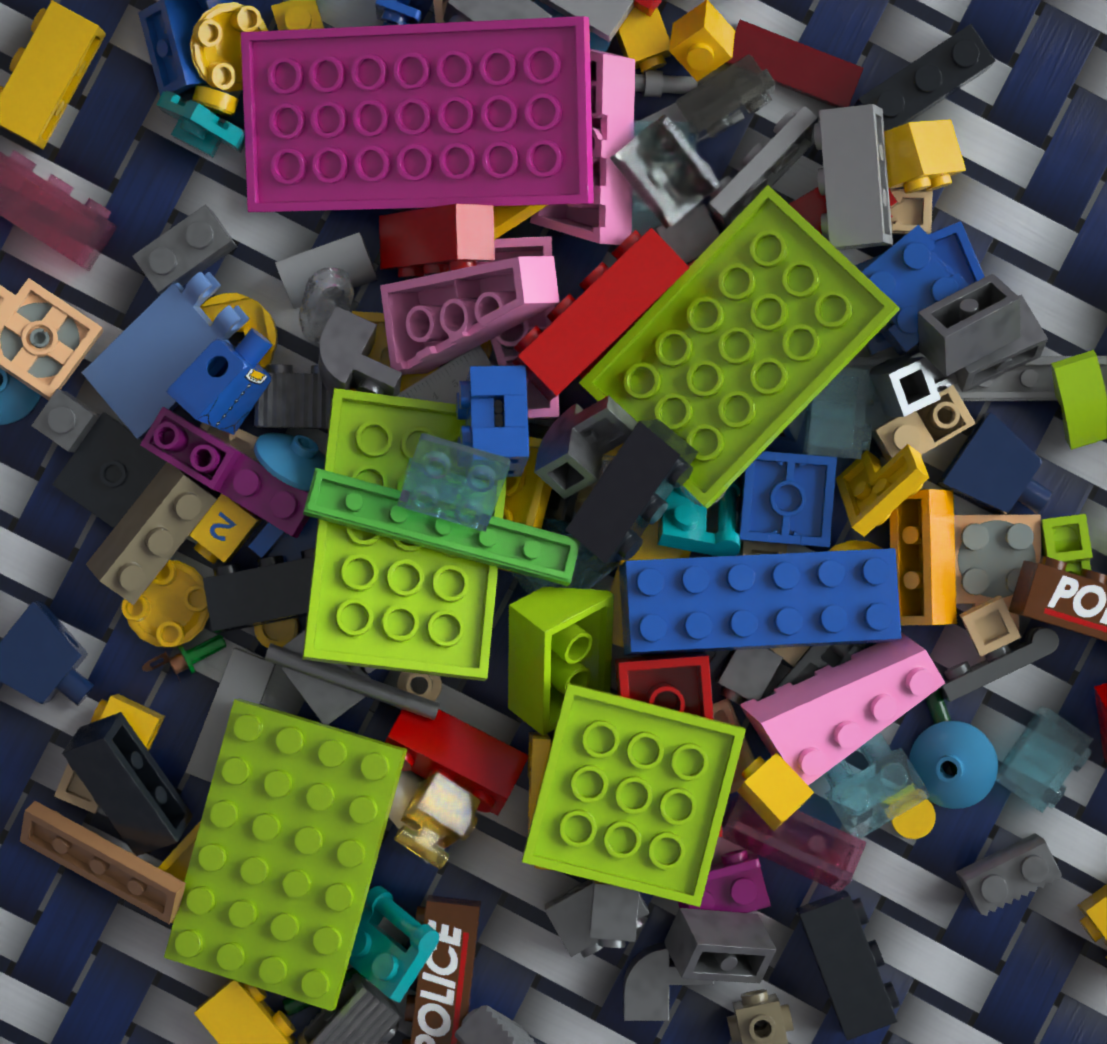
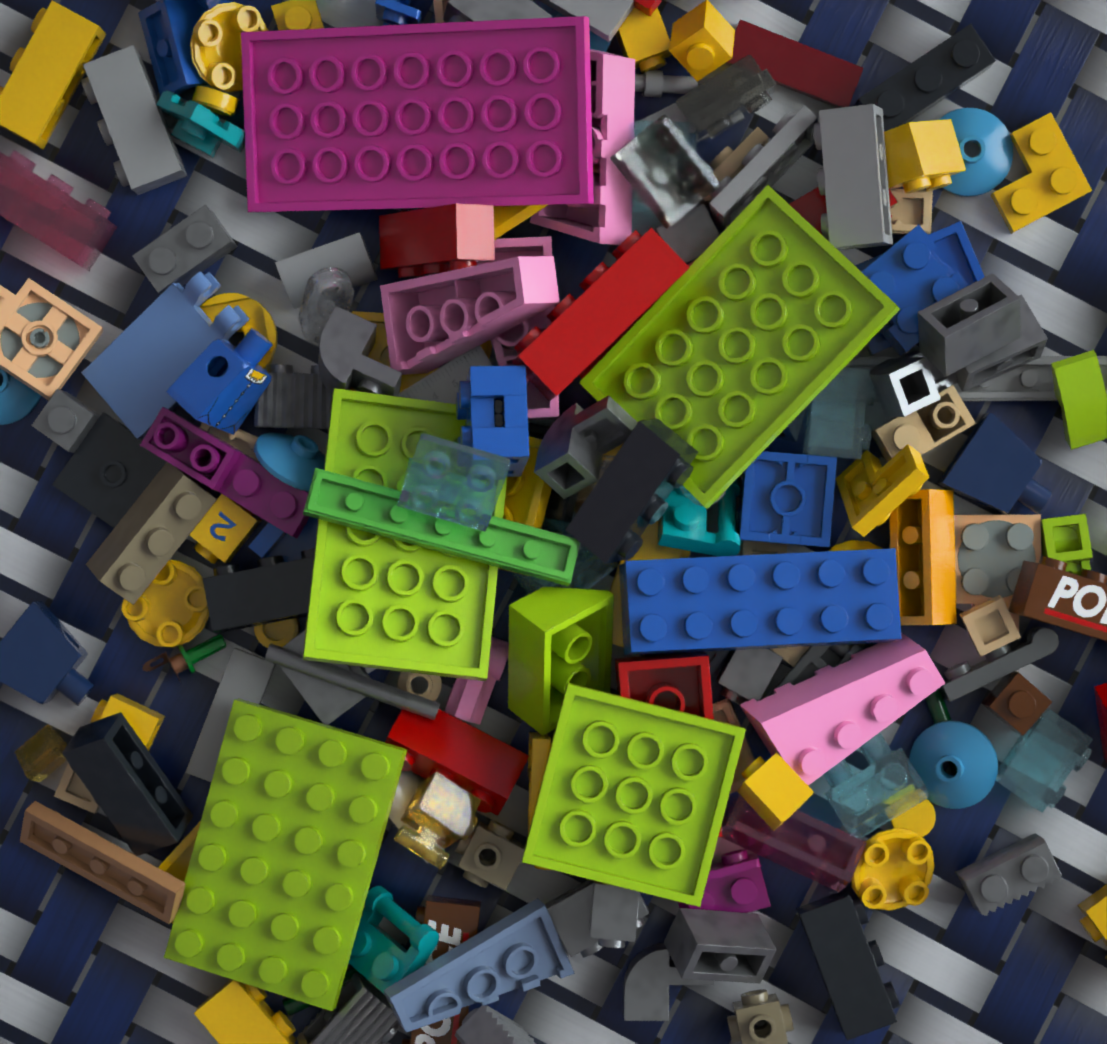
none -> clear yellow slope [15,724,67,782]
none -> light grey brick [81,45,187,195]
none -> sand blue wing [383,898,575,1033]
none -> bright pink piece [445,637,509,725]
none -> dark tan brick [455,820,525,891]
none -> tan plate [693,127,769,206]
none -> yellow dish [850,828,935,911]
none -> dark azure dish [939,108,1013,197]
none -> reddish brown brick [981,671,1052,736]
none -> yellow plate [991,112,1092,234]

